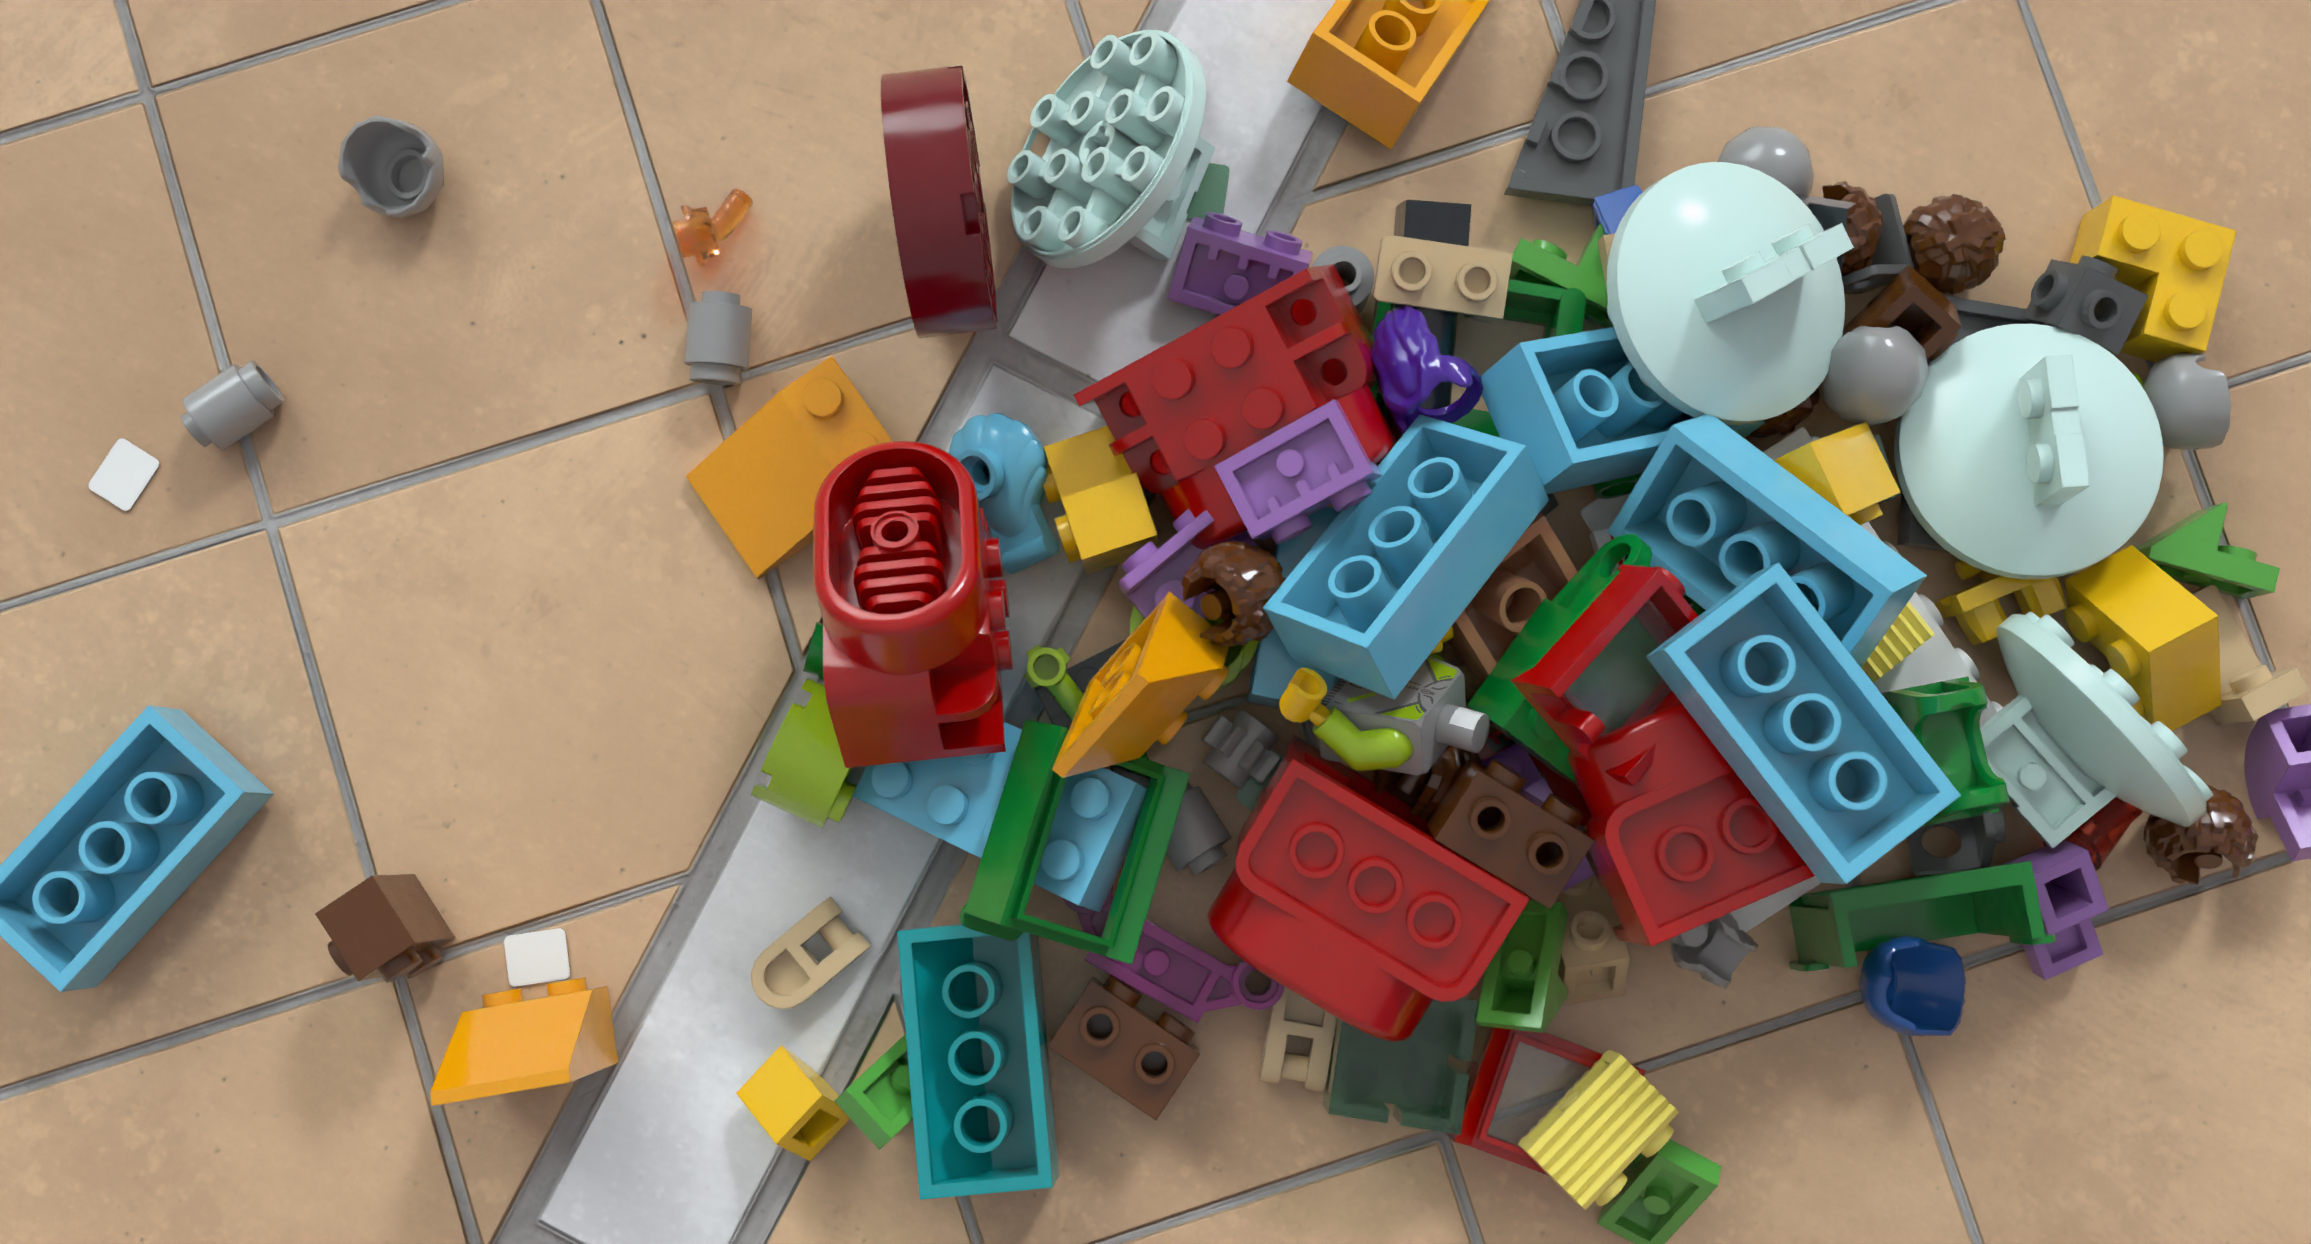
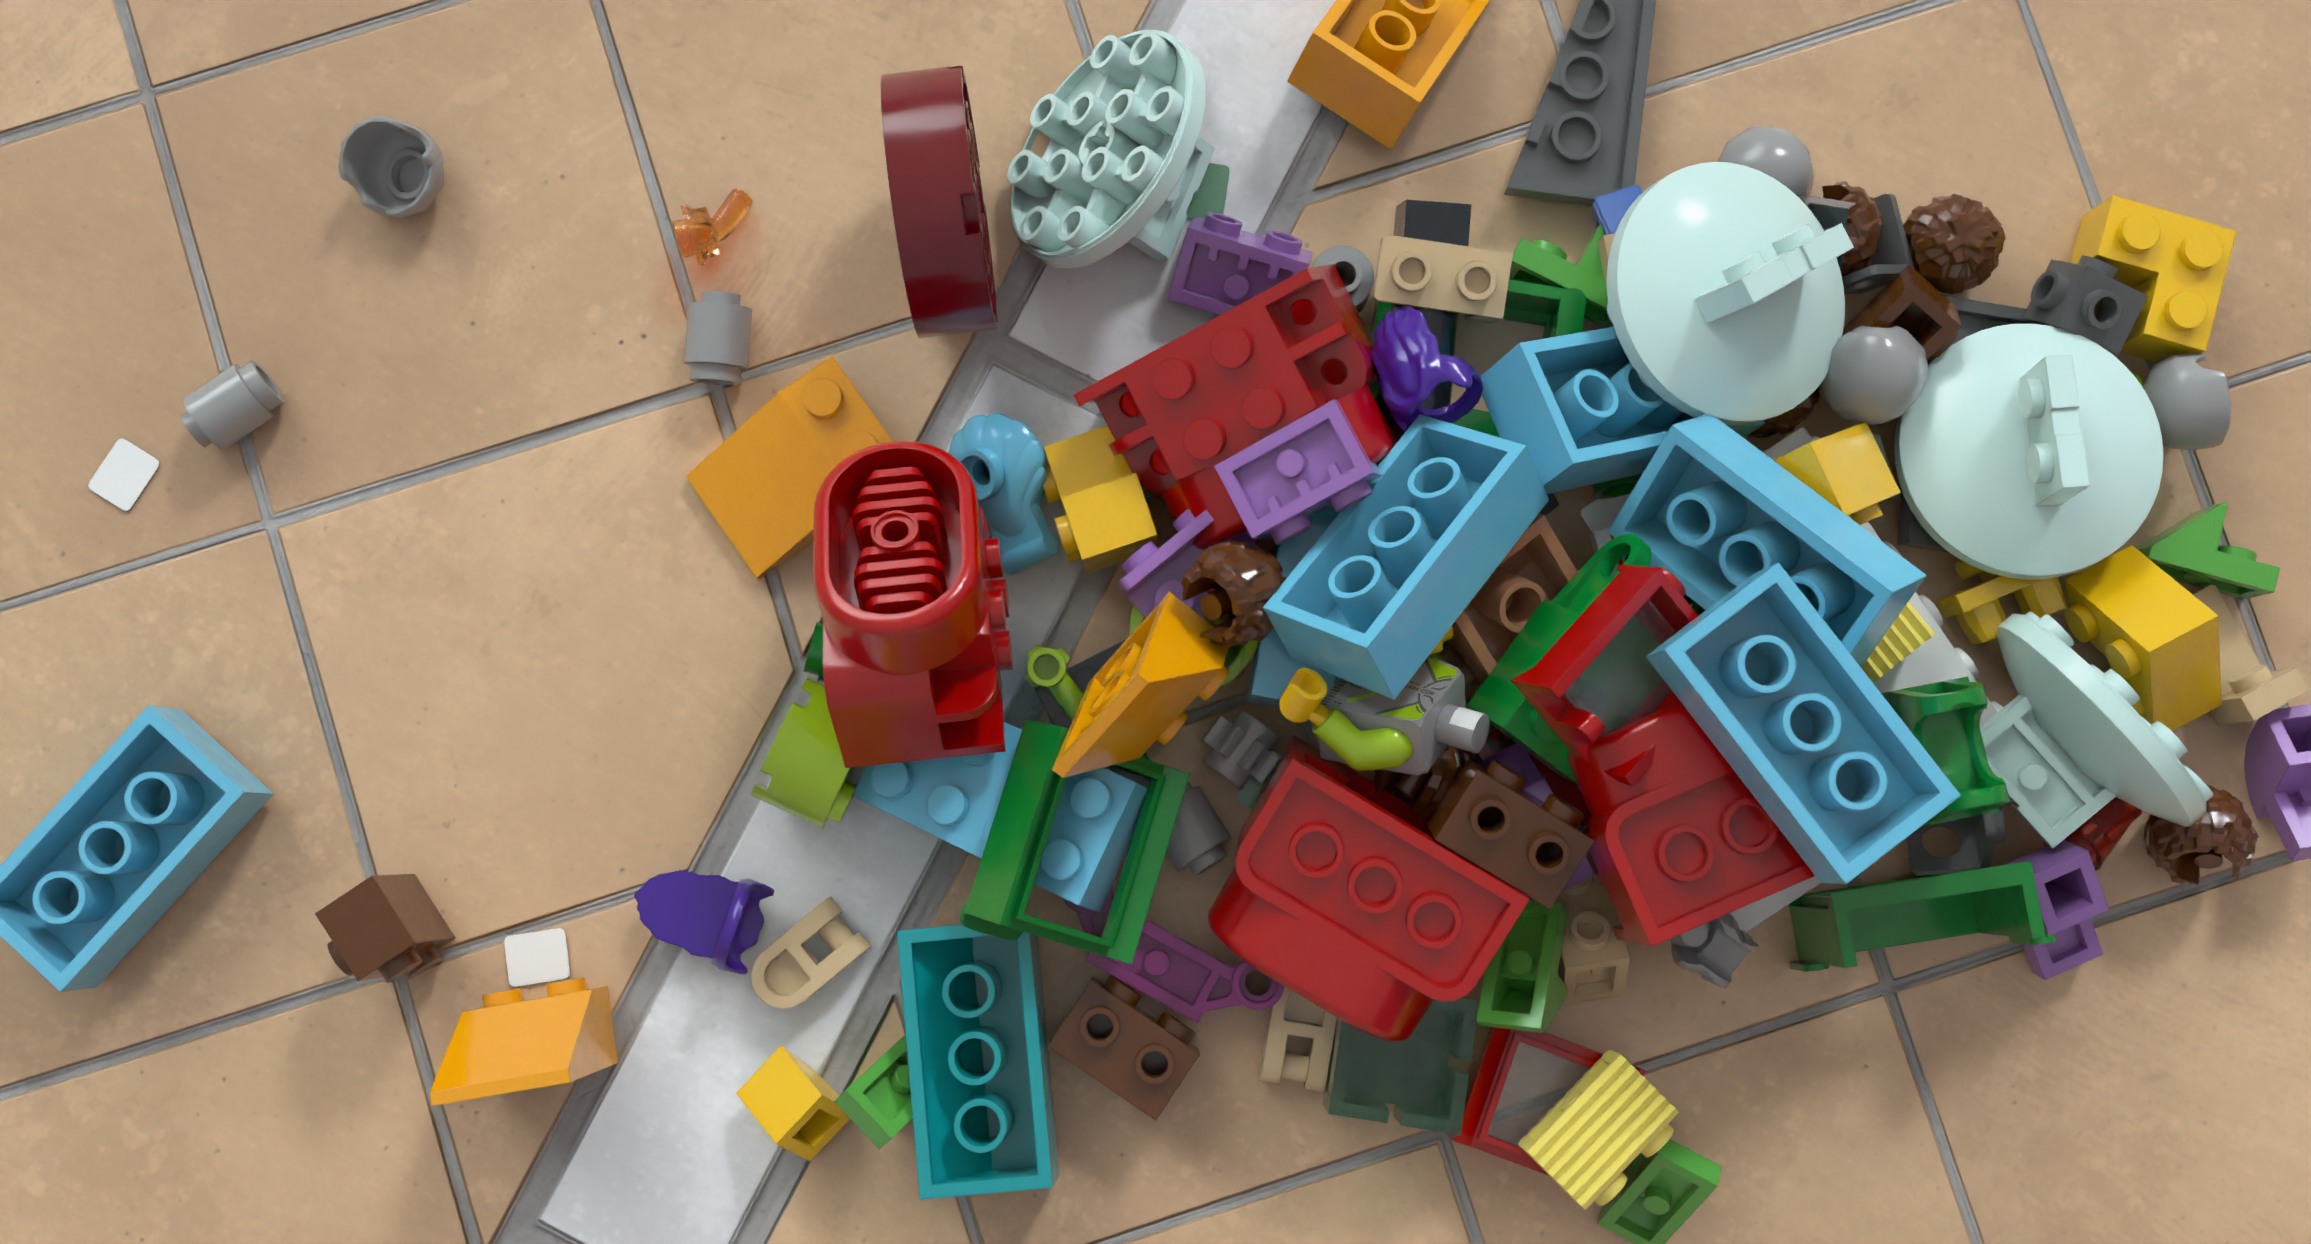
blue hair [1859,936,1966,1036] -> none
none -> dark purple piece [634,870,775,975]

